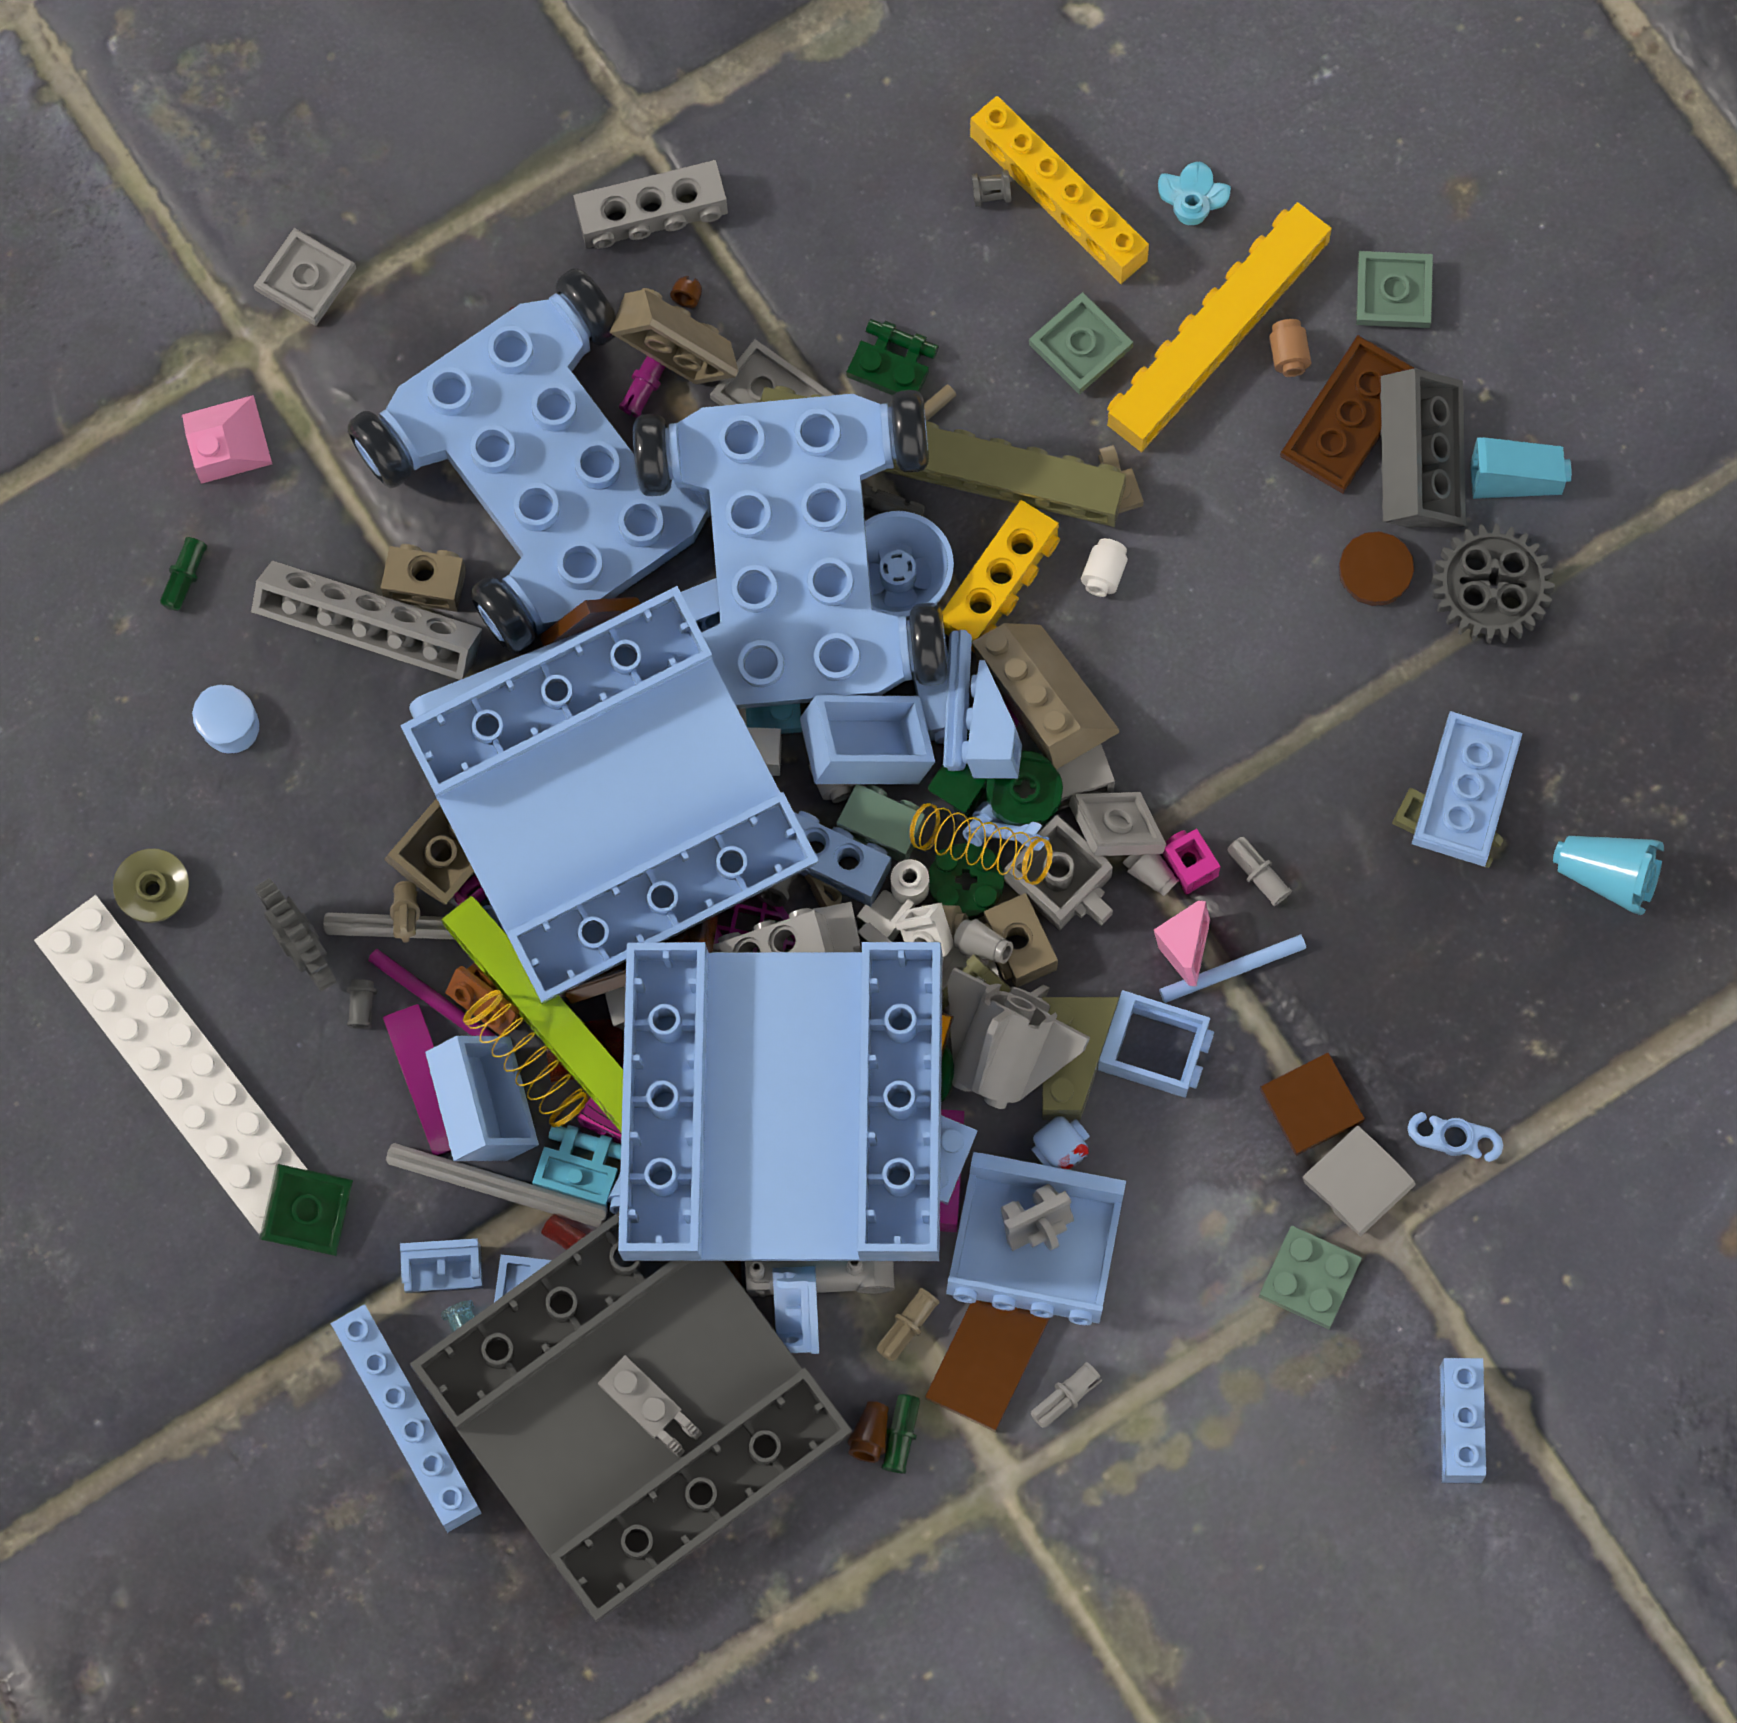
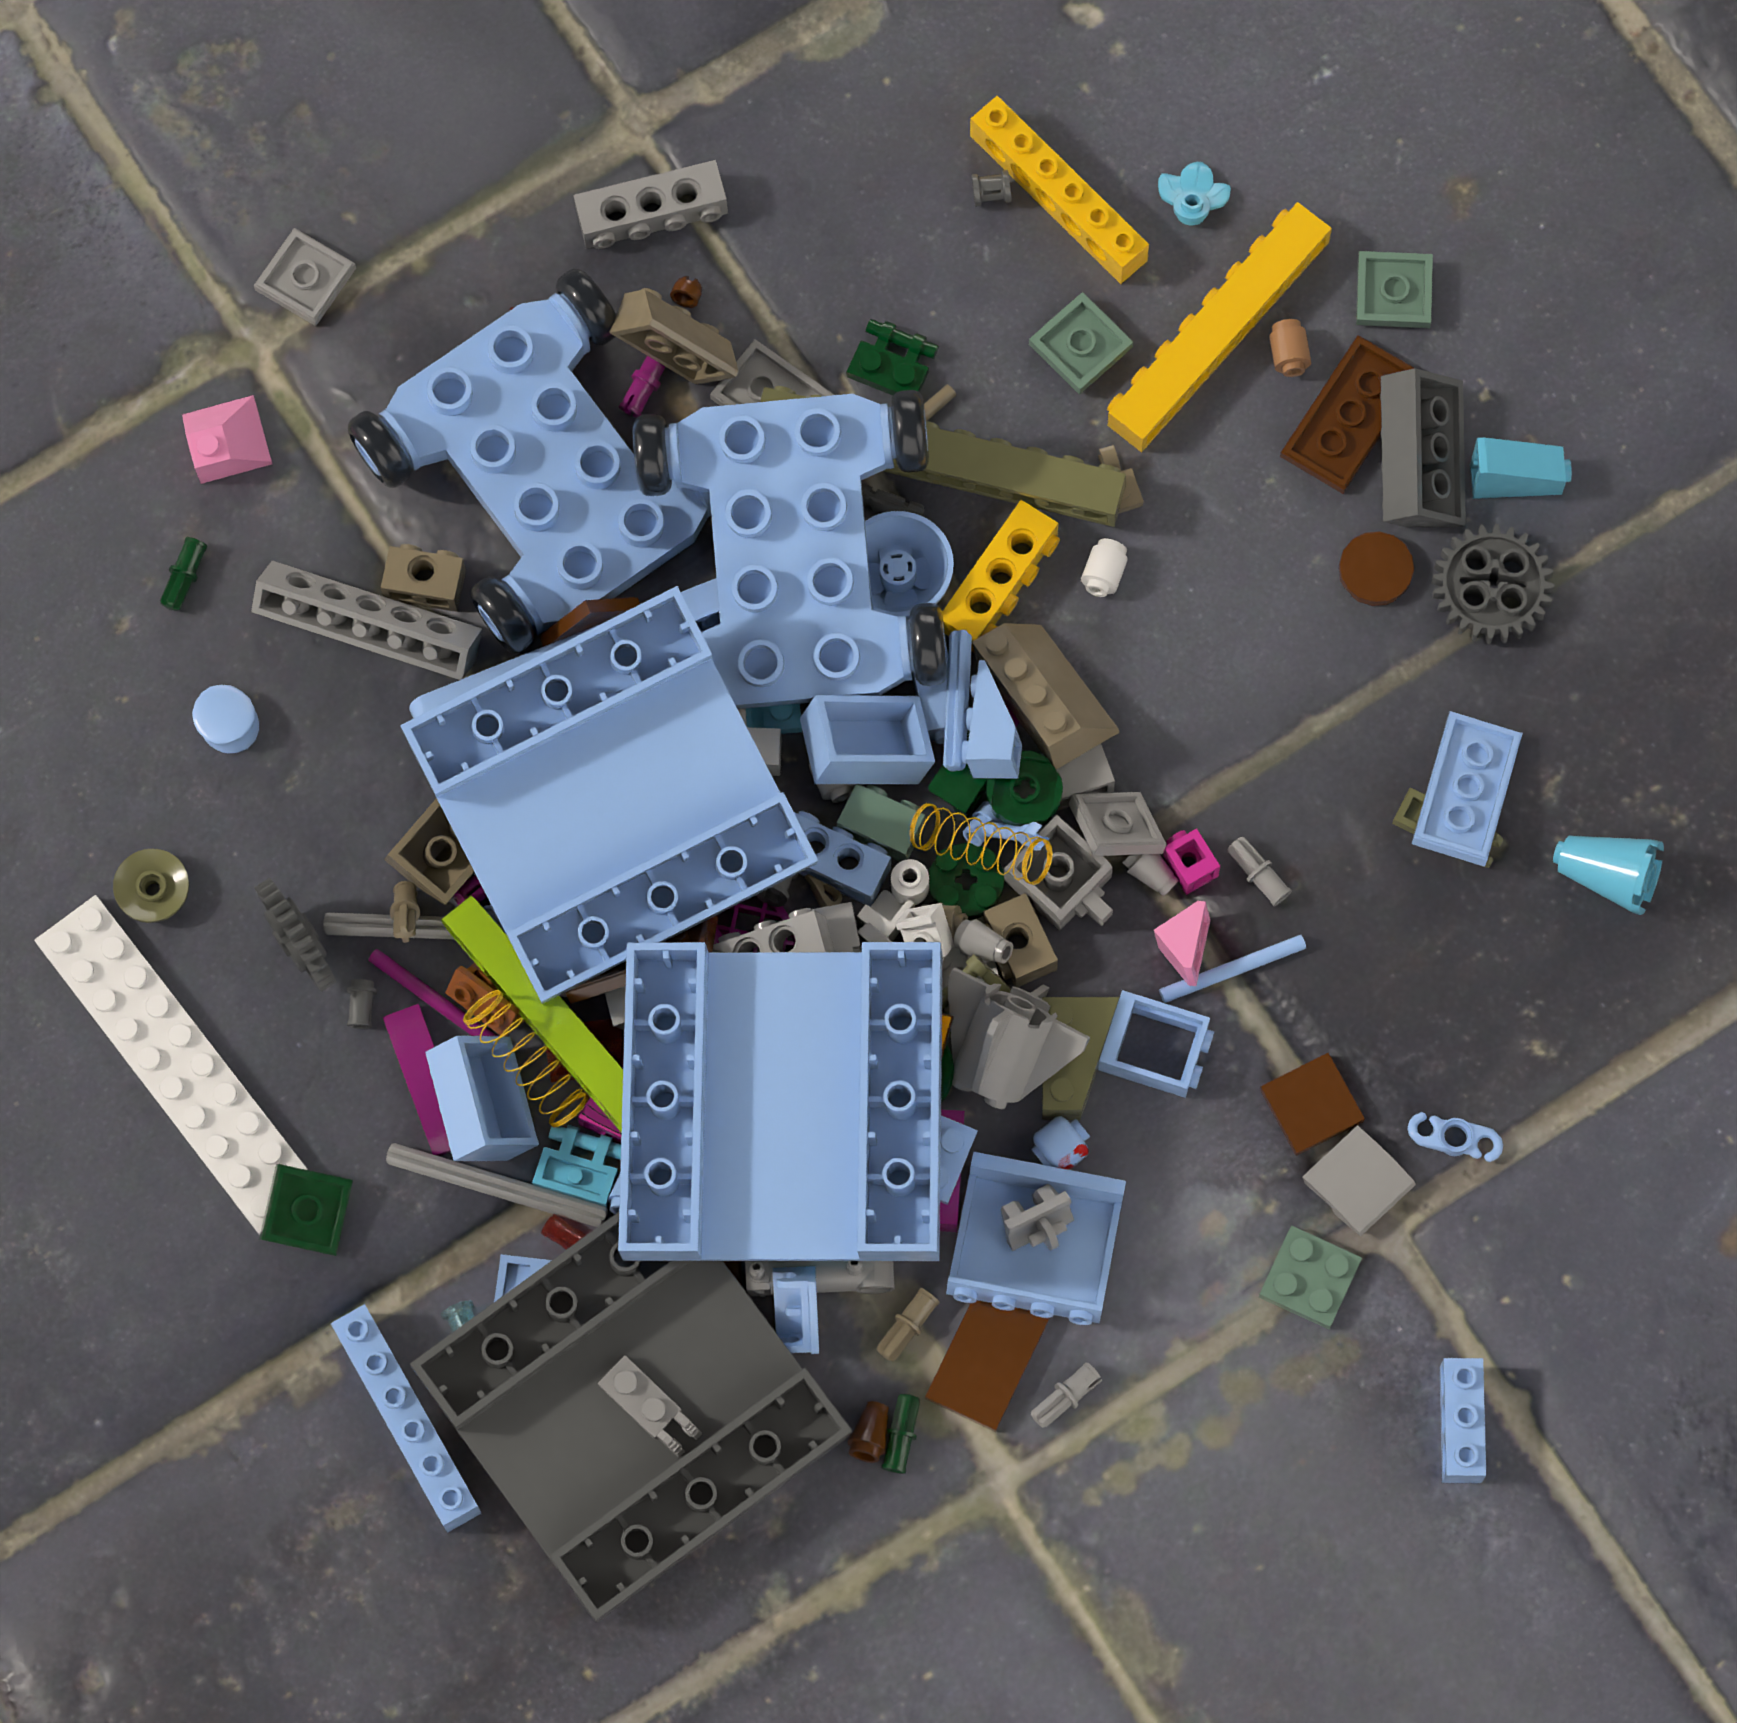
light blue hinge [400,1238,483,1293] -> none

